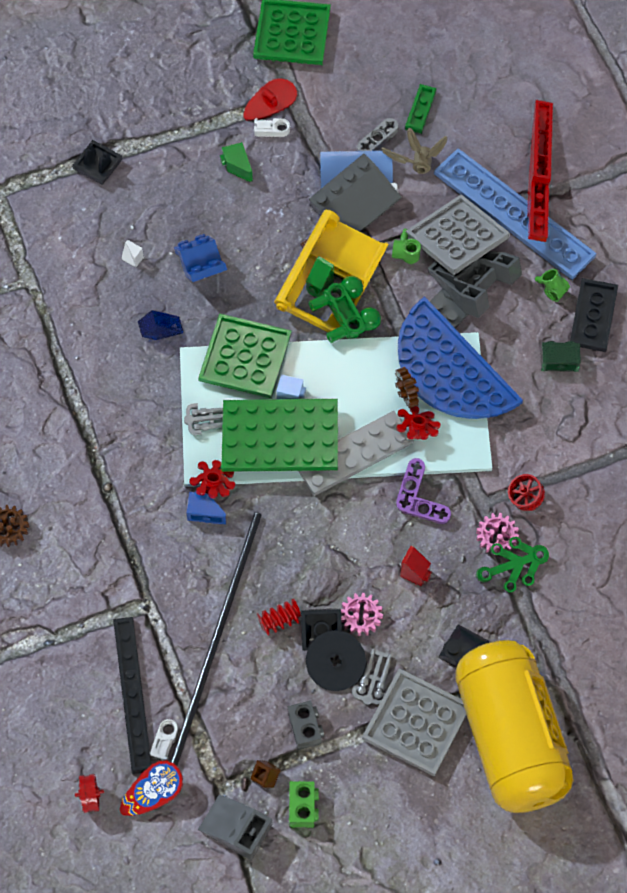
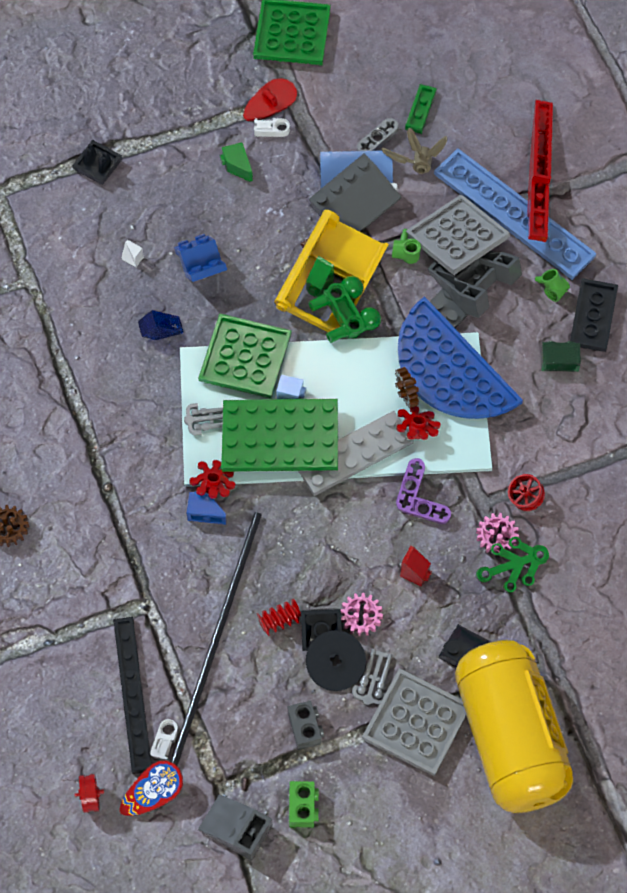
reddish brown slope [250,760,281,788] -> none

